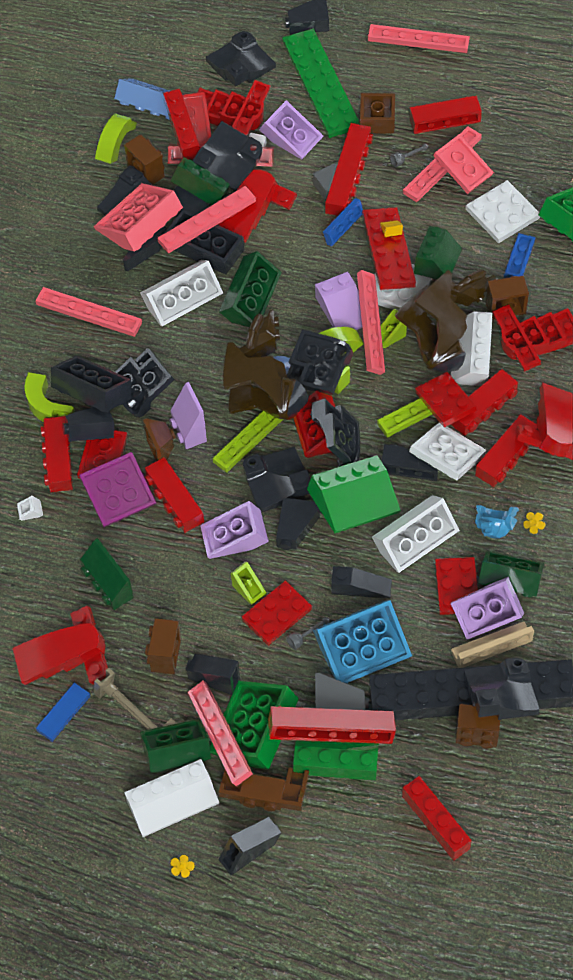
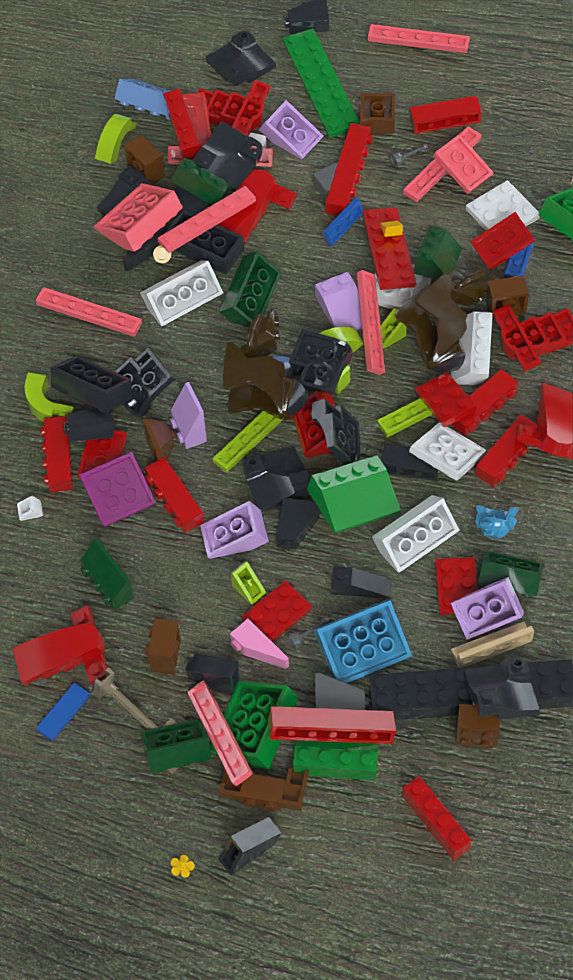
white slope [124,759,219,837] -> none
yellow plant [523,512,545,534] -> none
none -> plate [153,245,171,263]
none -> bright pink slope [230,619,289,669]
none -> red plate [470,212,535,271]

